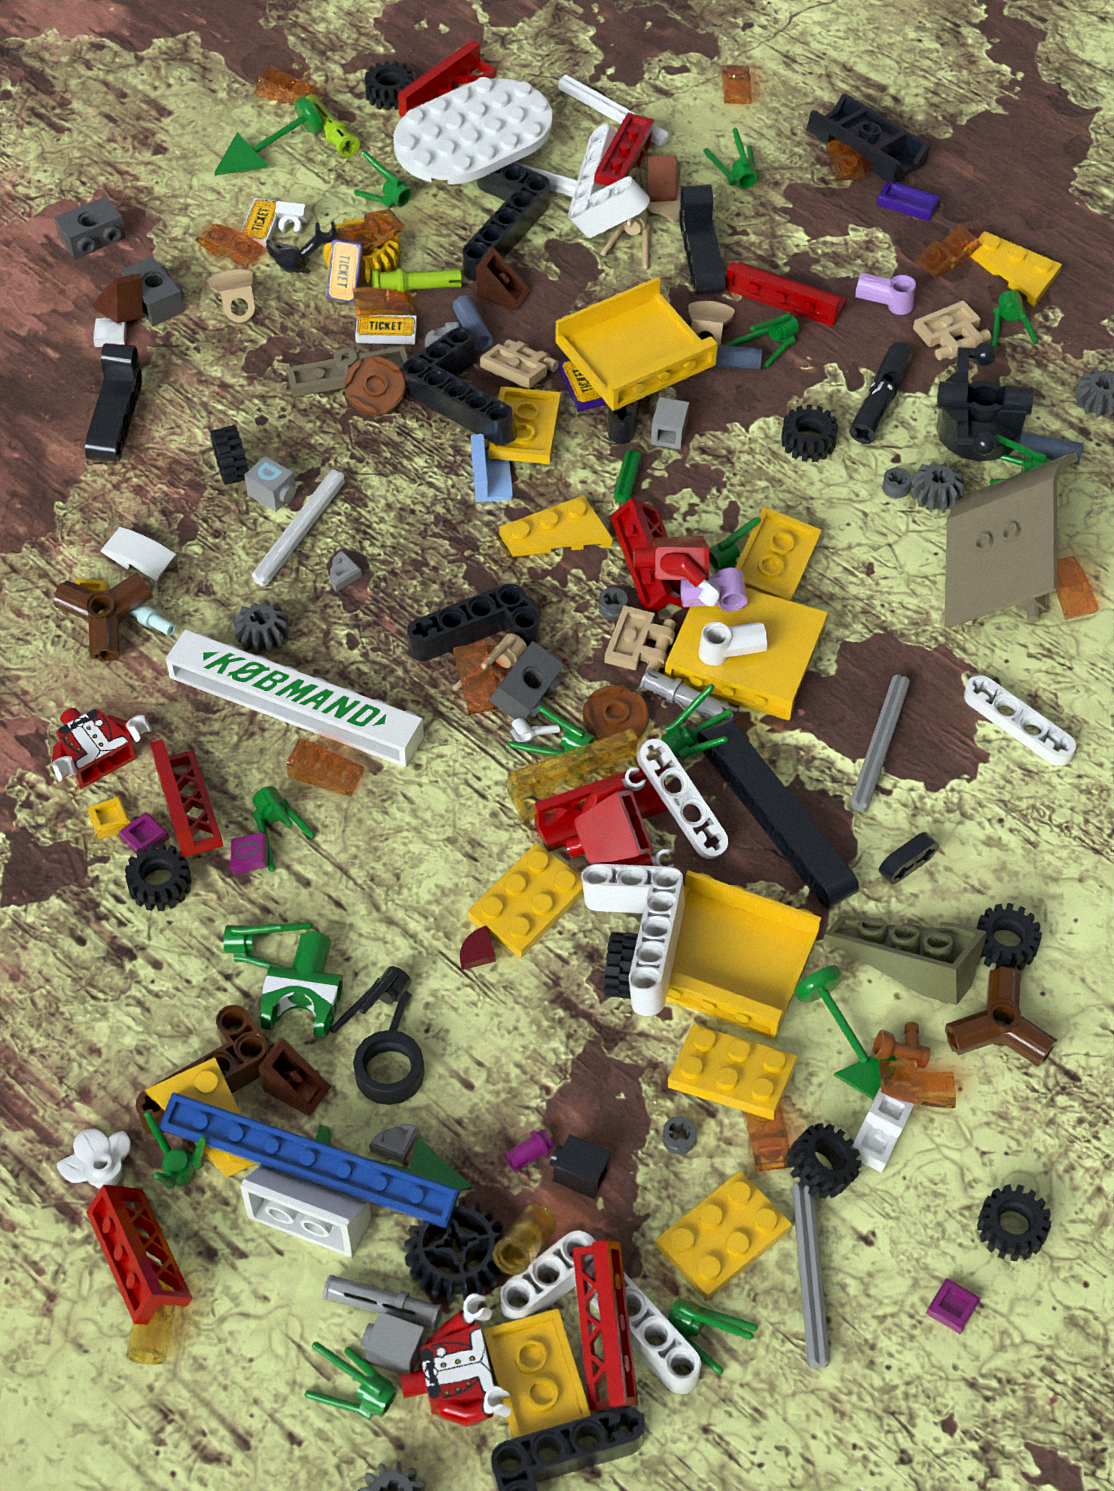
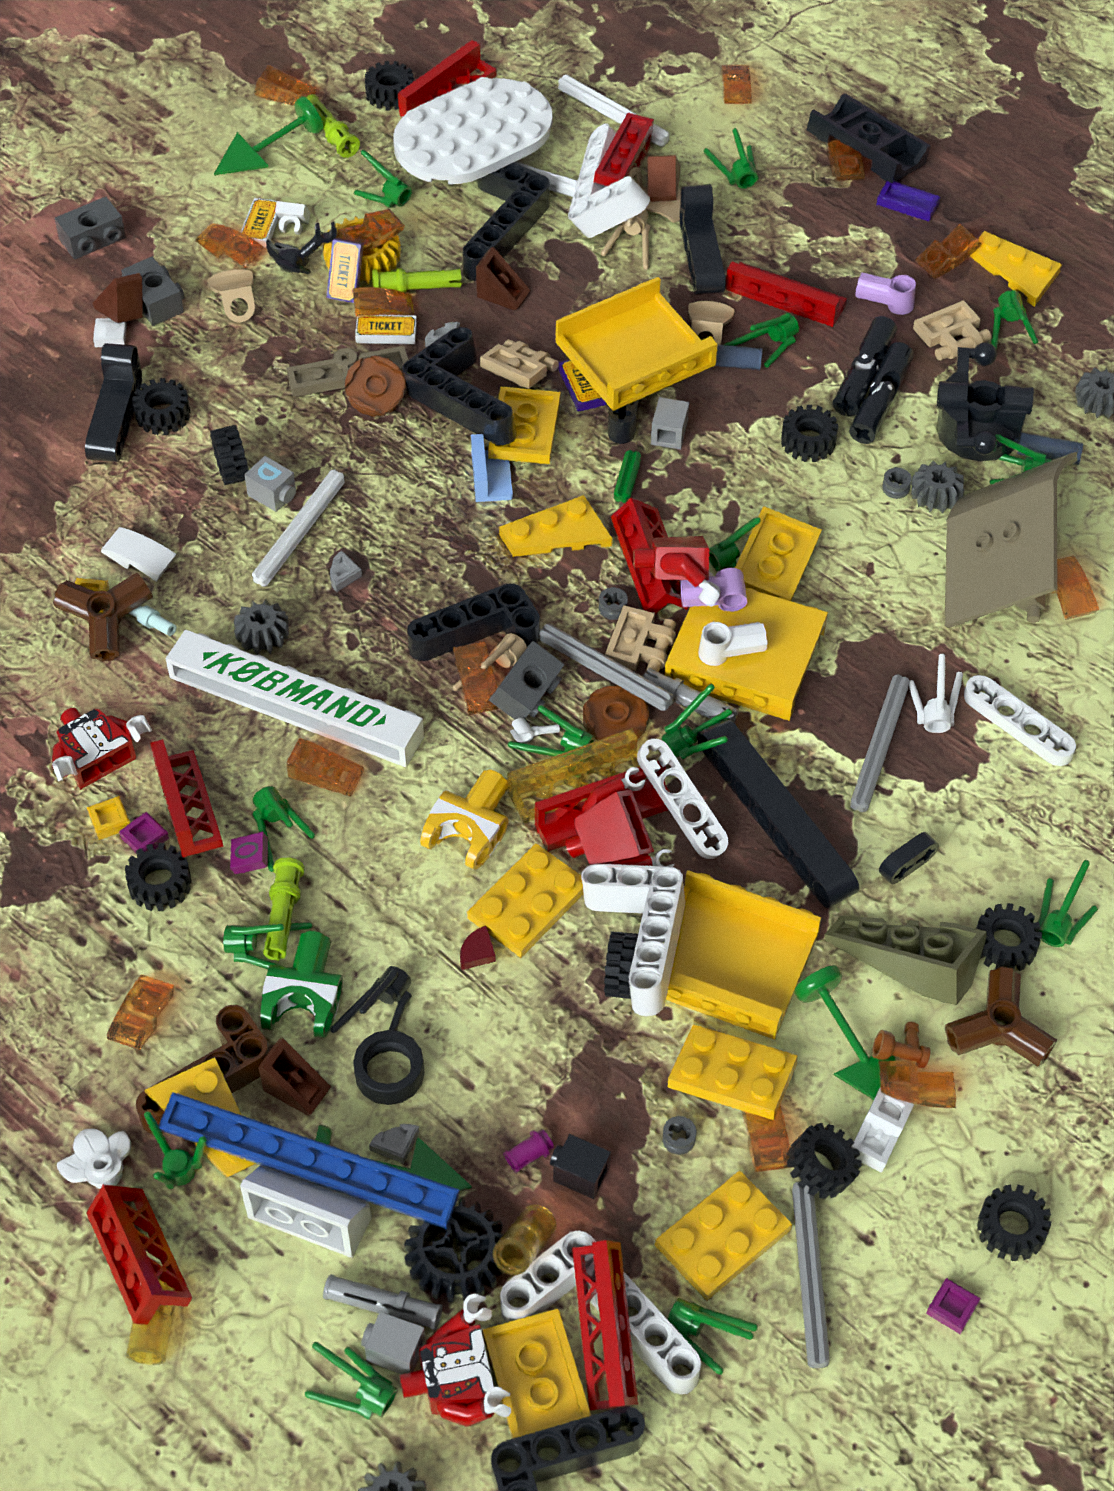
sand blue piece [452,295,493,351] -> none
none -> clear orange slope [107,974,174,1050]
none -> black tyre [132,378,191,435]
none -> lime pin [263,857,305,961]
none -> yellow connector [420,769,509,870]
none -> light grey axle [539,624,673,711]
none -> black piece [832,316,897,417]
none -> white plant [909,653,963,733]
none -> green plant [1038,860,1098,947]

